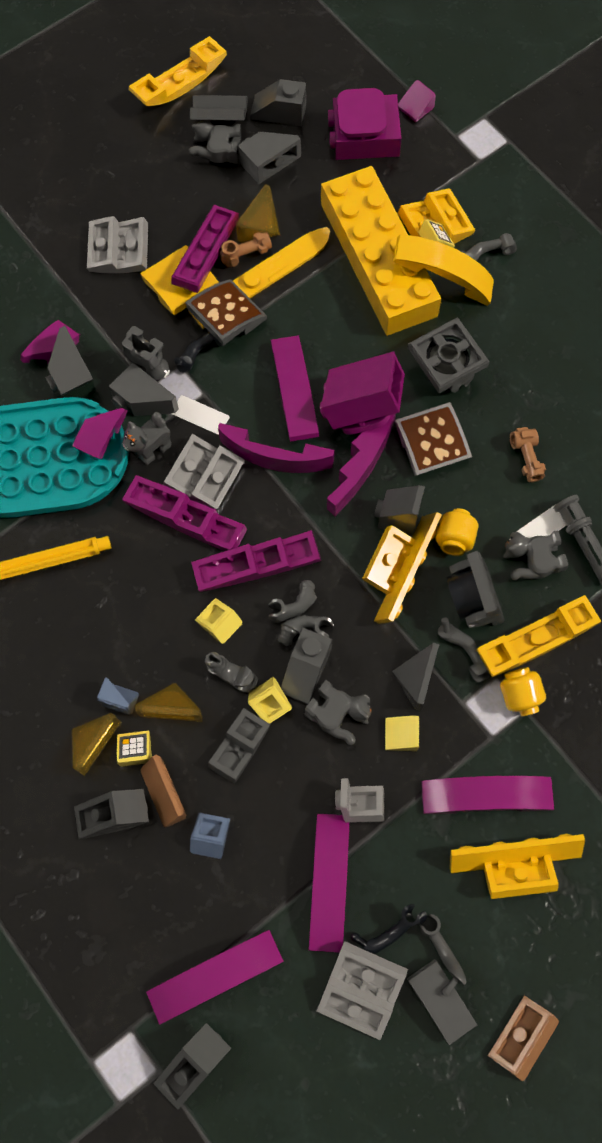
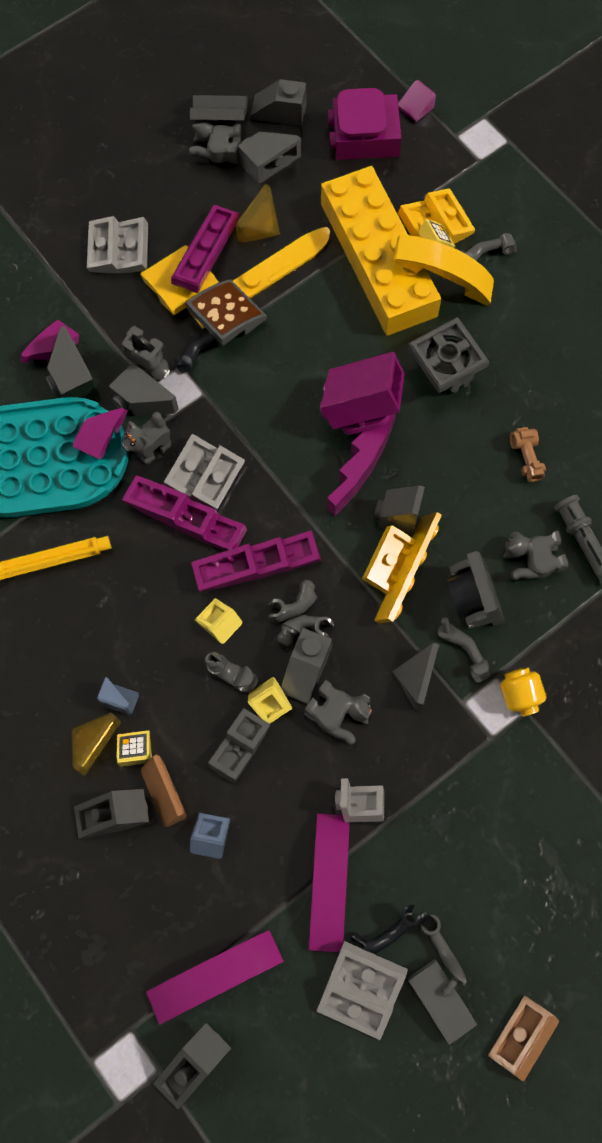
yellow slope [129,36,227,106] -> none
clear yellow slope [135,683,203,722] -> none
white sticker [171,395,230,435] -> none
magenta slope [218,423,335,473] -> none
medium nougat bar [219,232,272,267] -> none
magenta slope [271,335,319,442] -> none
light yellow slope [385,715,419,751] -> none
slope [394,402,472,476] -> none
magenta slope [421,776,554,814] -> none
yellow head [435,508,479,556] -> none
yellow bracket [450,834,585,899] -> none
yellow slope [476,595,601,677] -> none
white sticker [517,504,566,538] -> none

